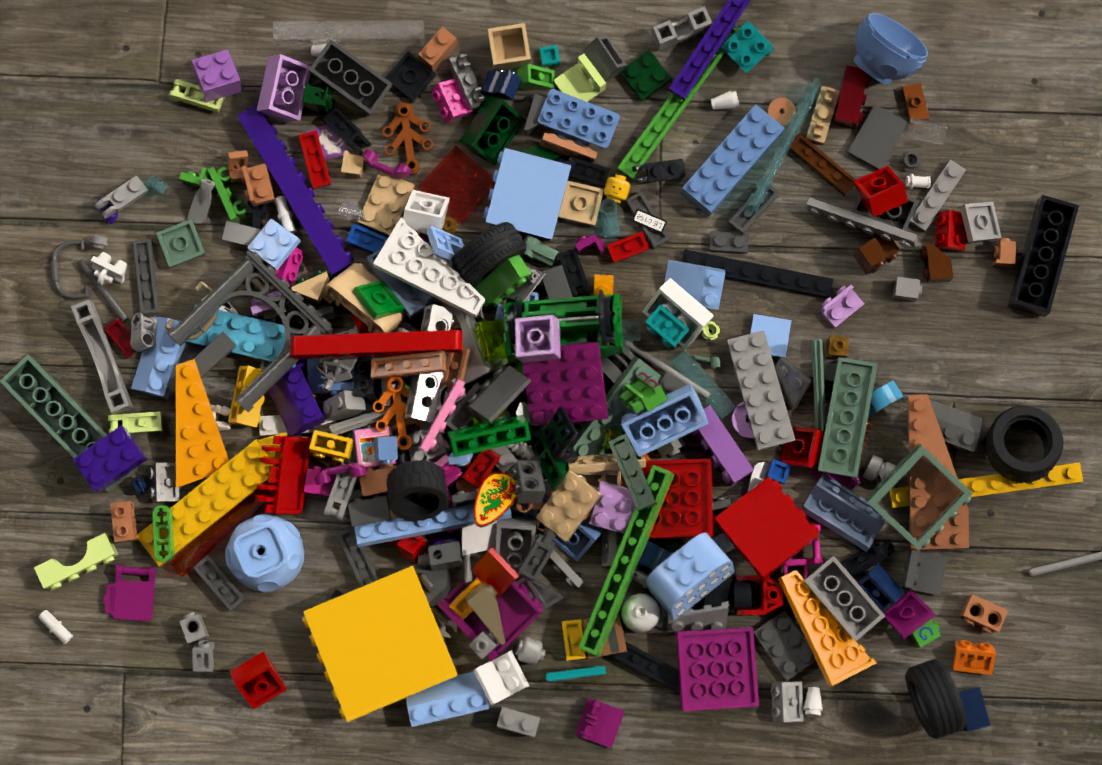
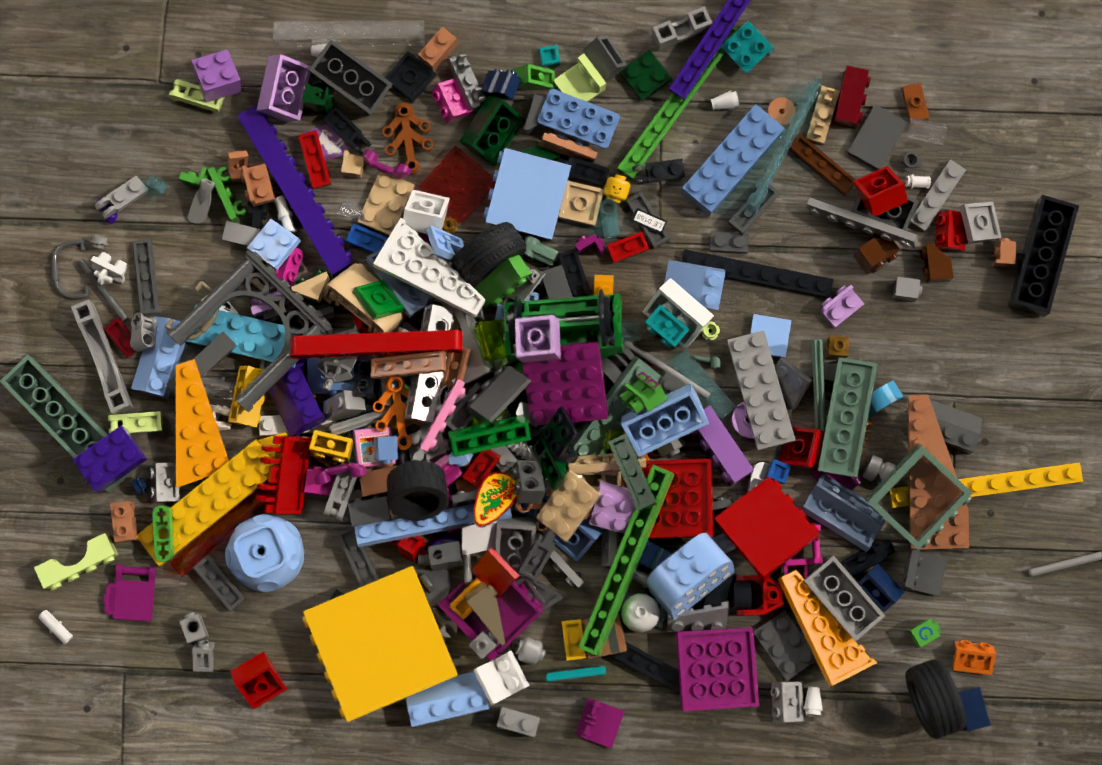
sand green plate [156,219,206,269] -> none
tan piece [488,23,531,70] -> none
medium blue rock [853,13,928,85] -> none
magenta plate [882,590,935,639] -> none
nougat brick [960,594,1008,634] -> none
black tyre [985,405,1064,483] -> none

